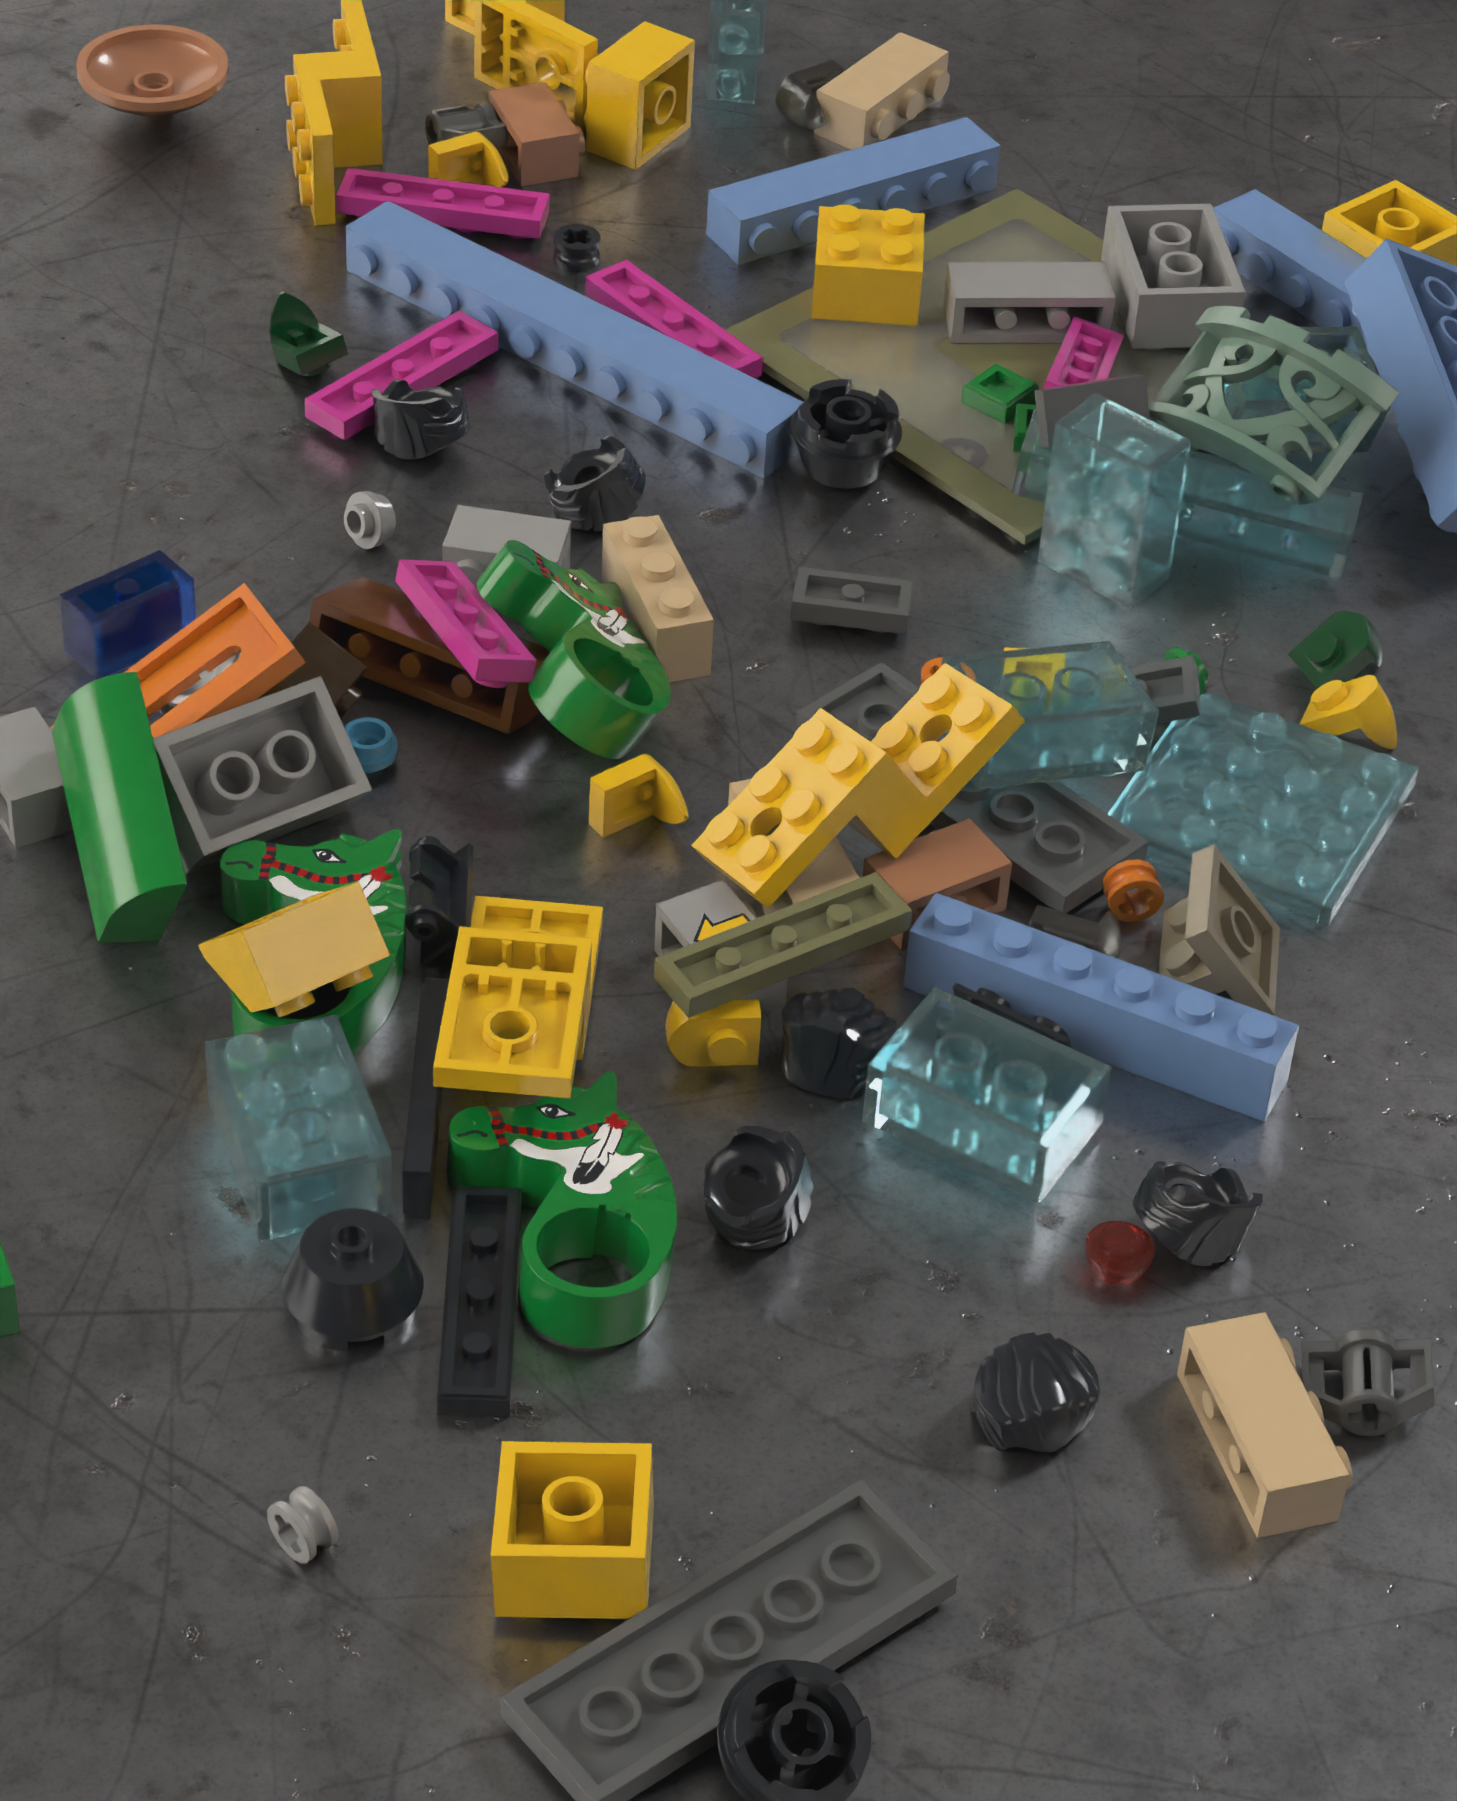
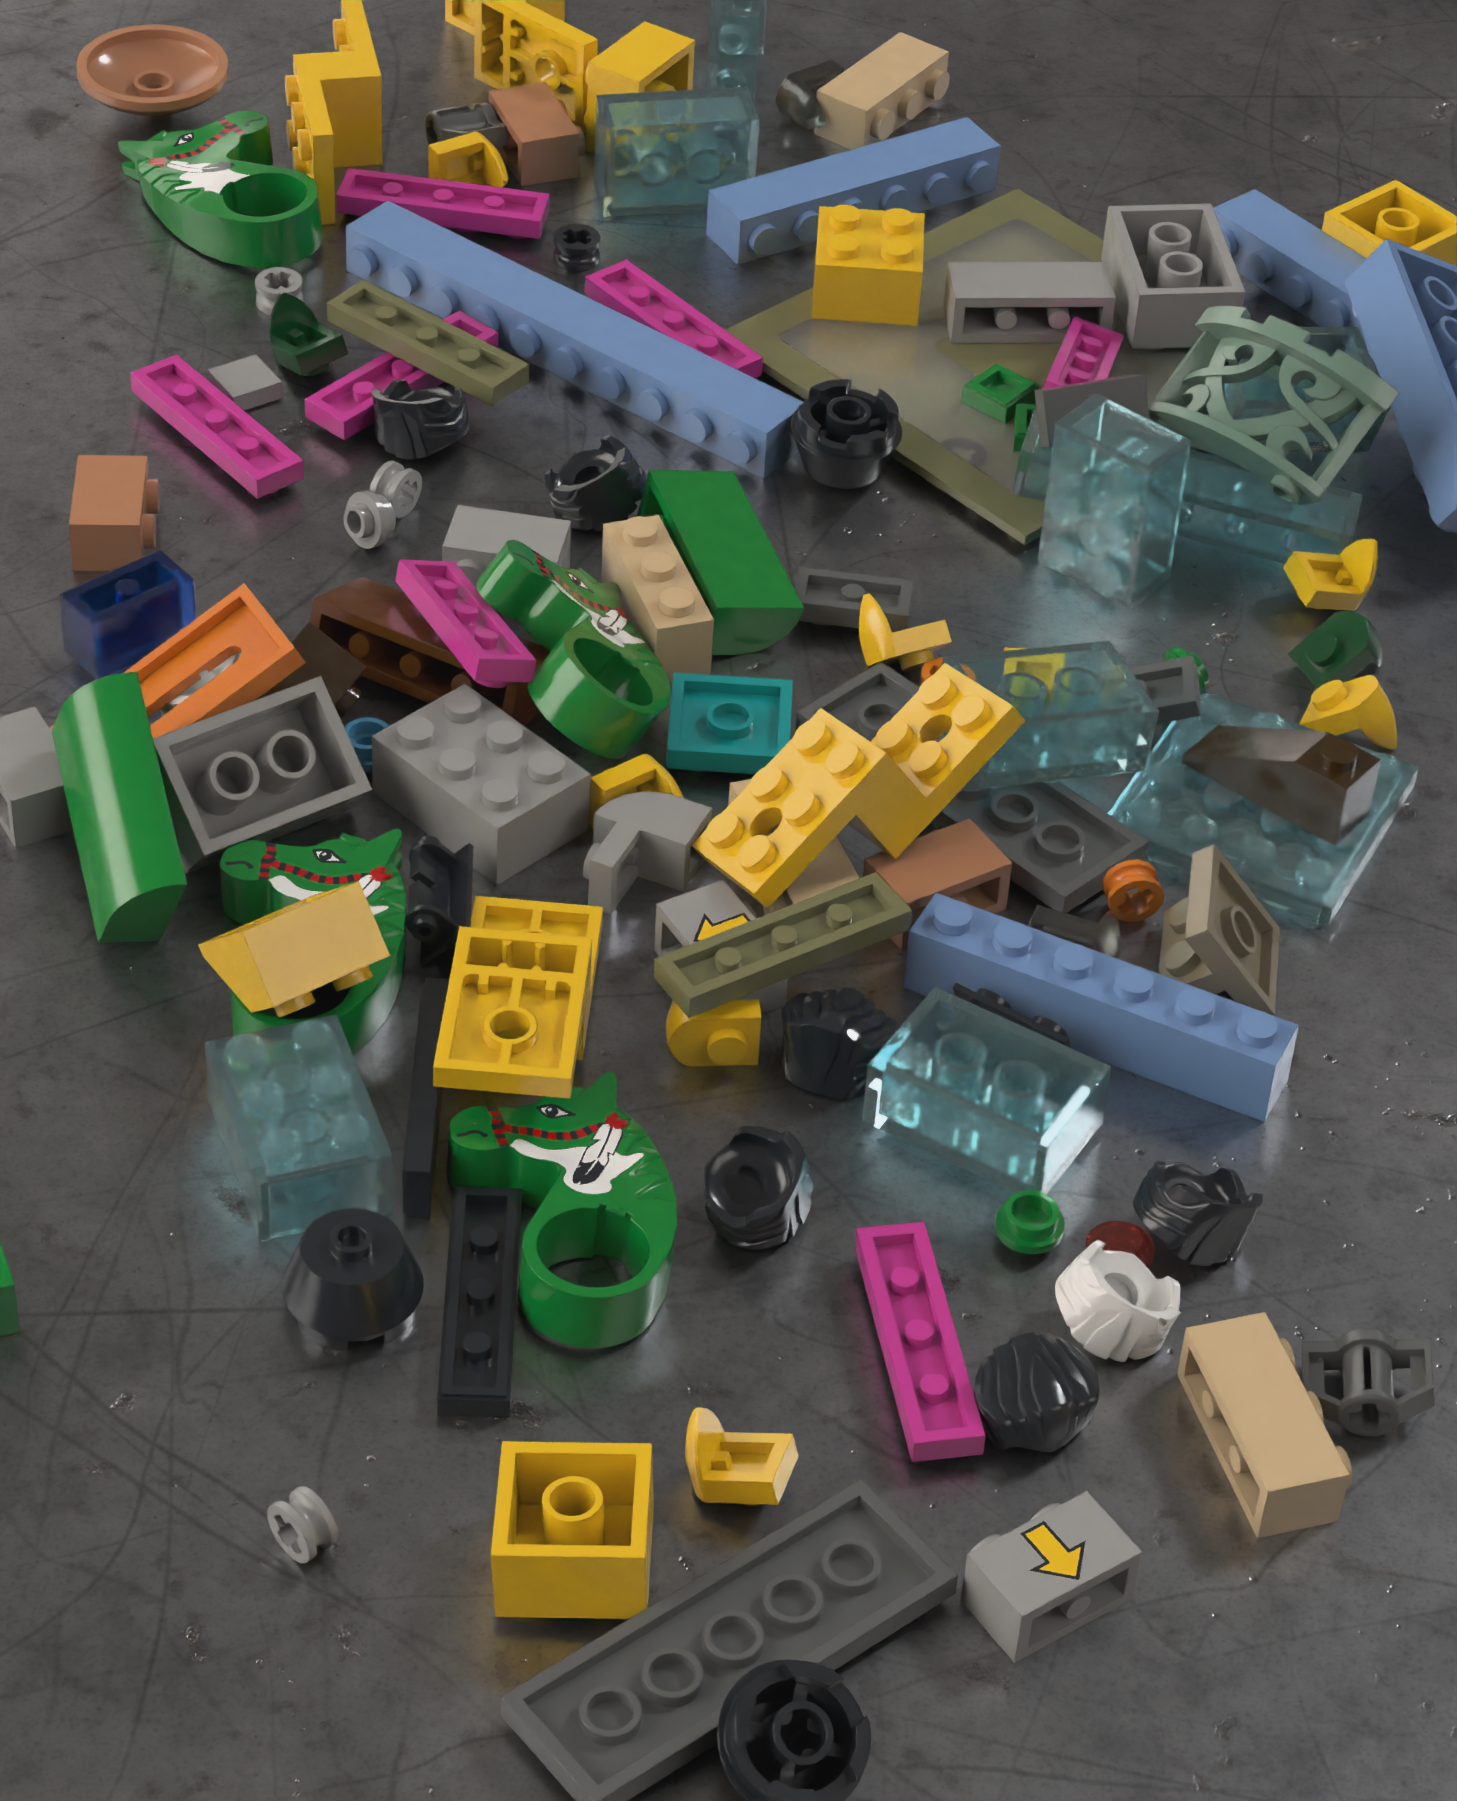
none -> nougat brick [69,455,160,572]
none -> green animal [118,111,323,268]
none -> dark pink plate [130,354,304,499]
none -> light grey tile [207,354,283,410]
none -> light grey bush [255,267,303,315]
none -> olive plate [327,280,529,406]
none -> light grey bush [369,460,422,518]
none -> light grey brick [372,684,591,885]
none -> light grey brick [583,792,712,914]
none -> clear light blue brick [594,87,759,217]
none -> green brick [637,470,804,655]
none -> teal plate [666,672,793,775]
none -> yellow plate [685,1407,799,1505]
none -> dark pink plate [855,1222,985,1462]
none -> yellow plate [859,593,952,671]
none -> light grey brick [960,1491,1142,1663]
none -> green plate [995,1190,1065,1254]
none -> white hair [1055,1239,1182,1362]
none -> dark brown slope [1182,725,1381,846]
none -> yellow plate [1283,539,1378,611]

